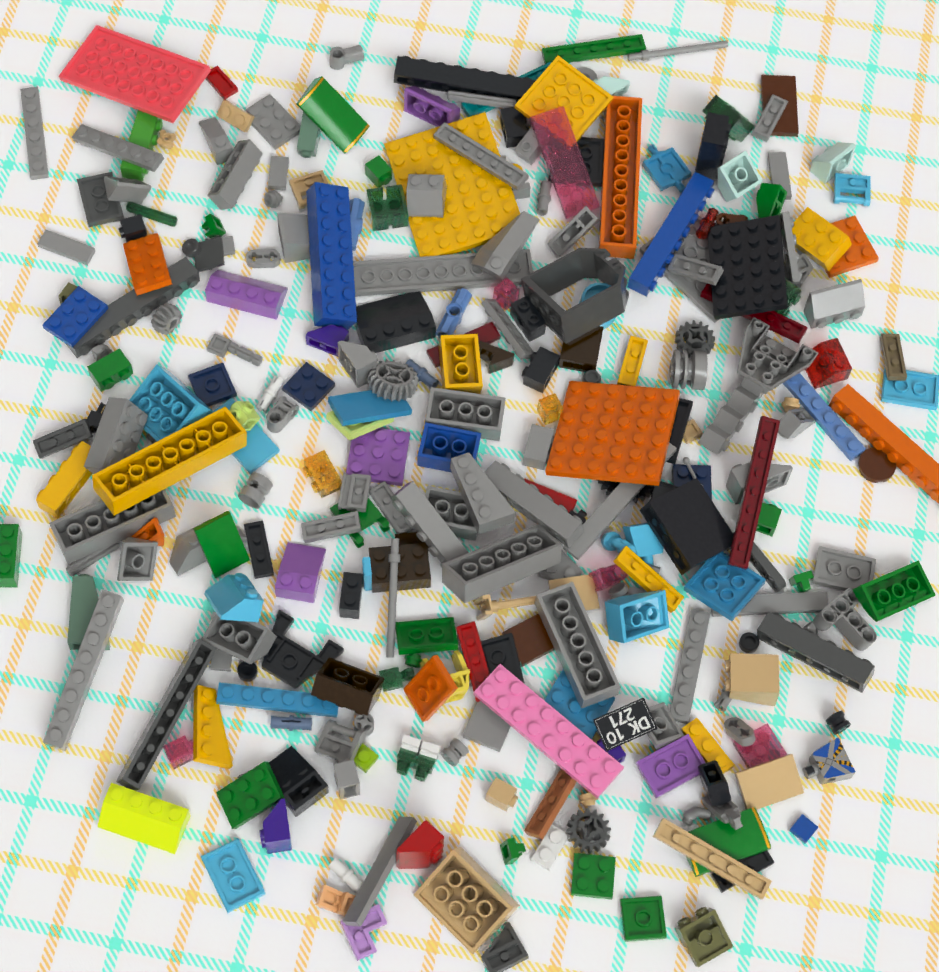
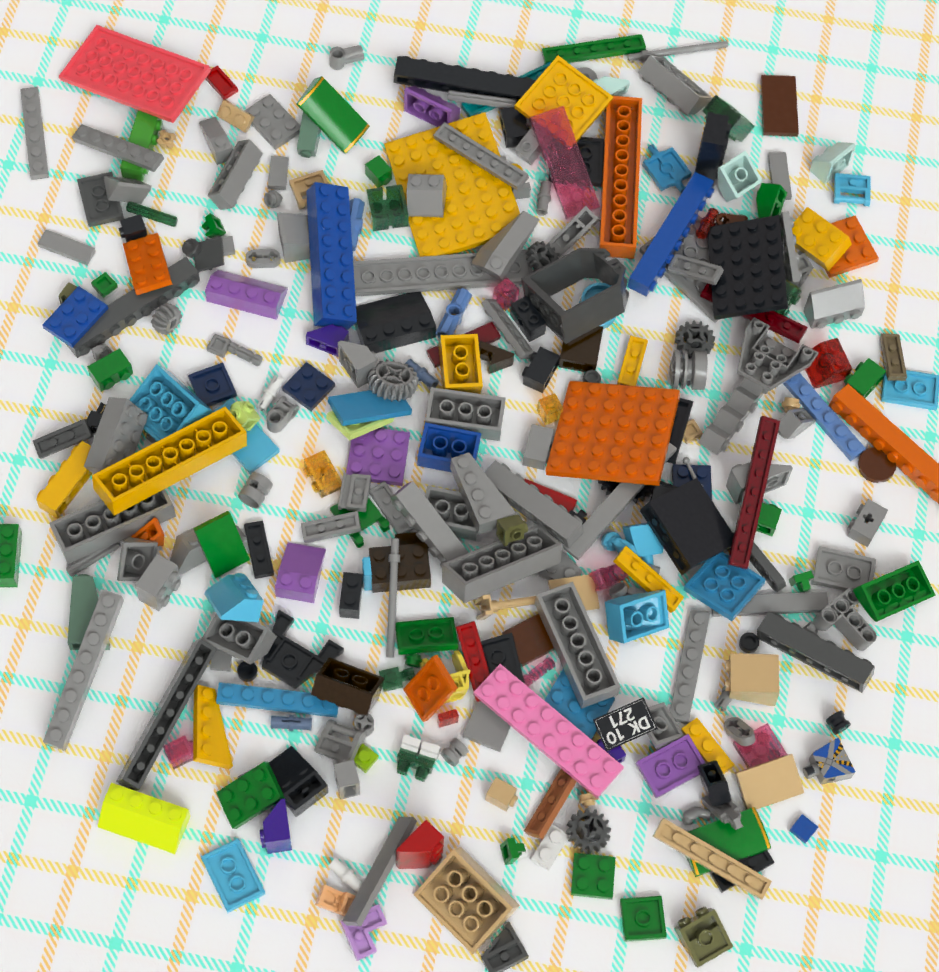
light grey tile [751,94,788,142] -> none
none -> green tile [91,272,118,298]
none -> light grey brick [135,554,181,611]
none -> clear red tile [437,709,459,728]
none -> olive brick [496,514,528,546]
none -> clear pink axle [523,657,555,687]
none -> dark grey gear [526,241,560,272]
none -> light grey slope [638,55,713,115]
none -> green brick [844,358,886,398]
none -> light grey brick [847,499,888,547]

